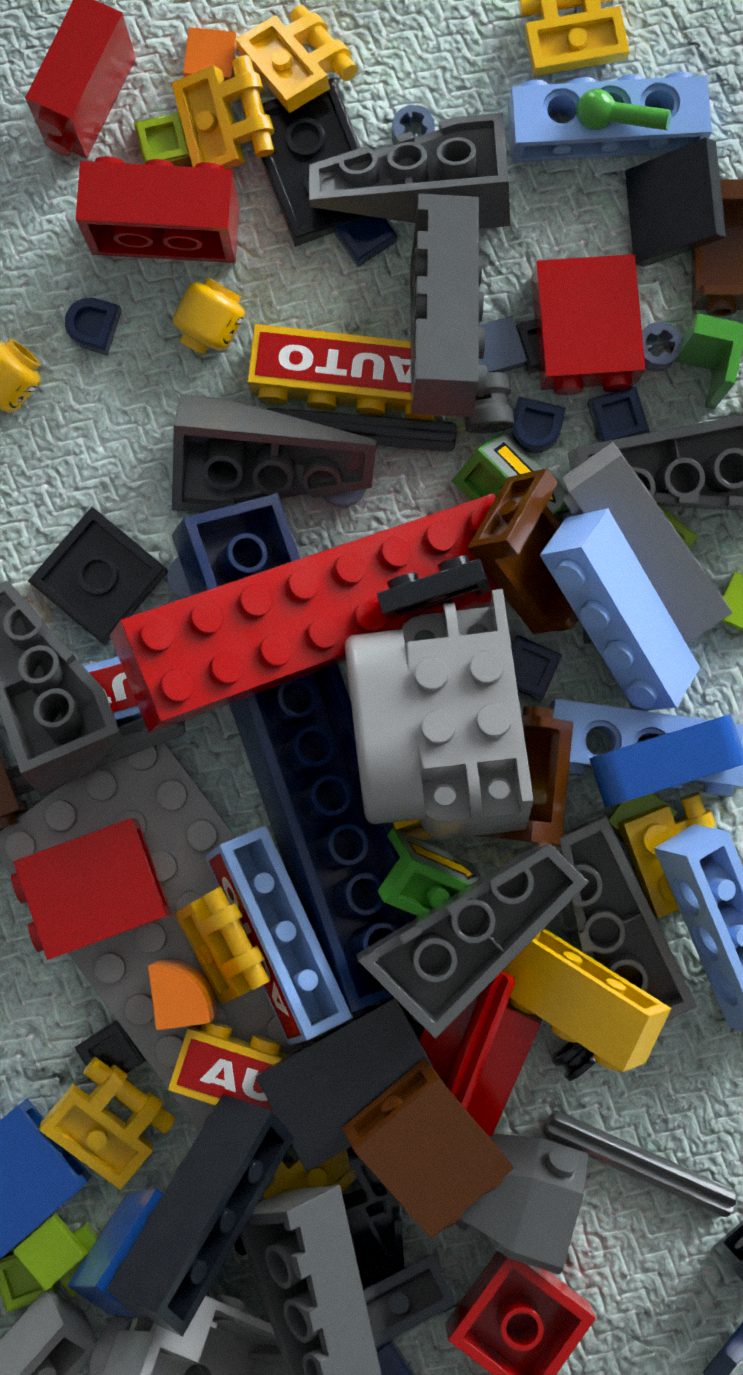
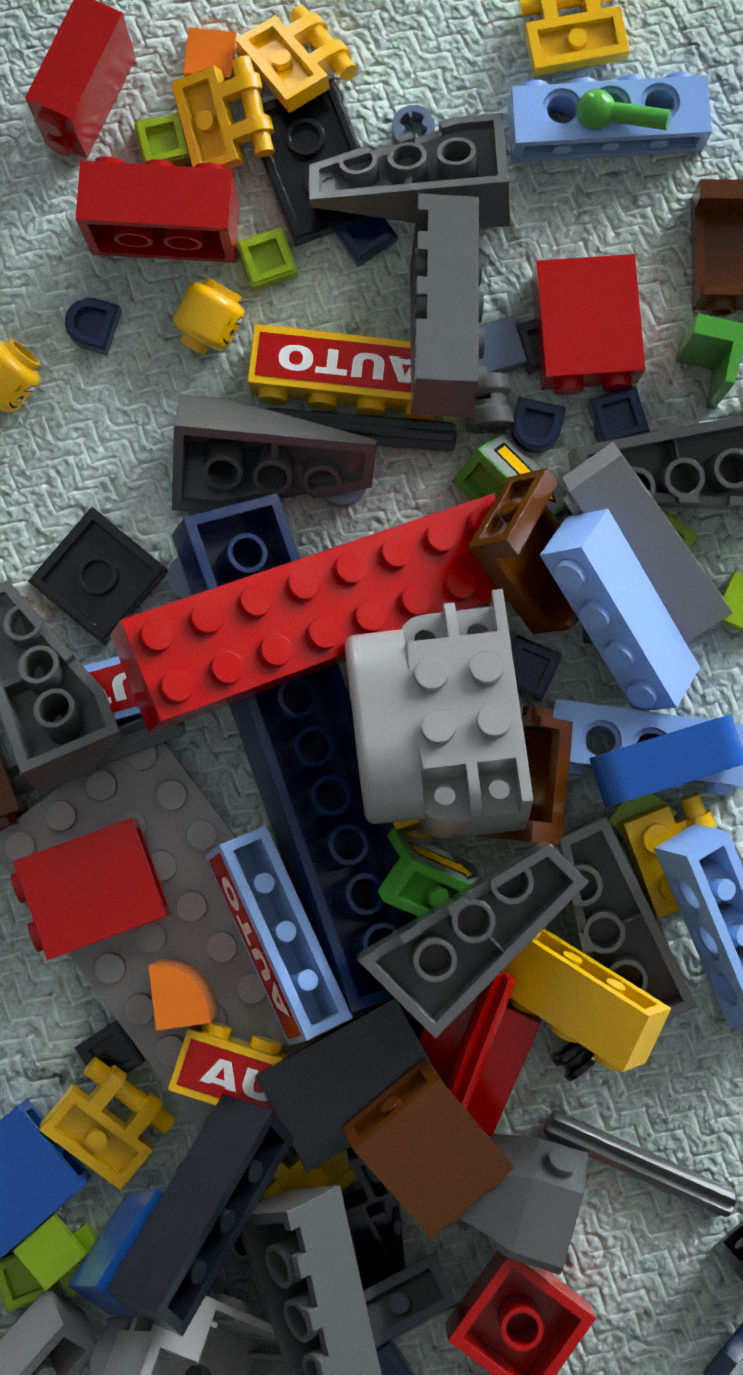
yellow plate [174,886,270,1004] -> none
black wing [377,555,492,619] -> none
black tile [625,137,726,267] -> none
sand blue bush [642,322,682,372] -> none
none -> lime tile [236,227,298,292]

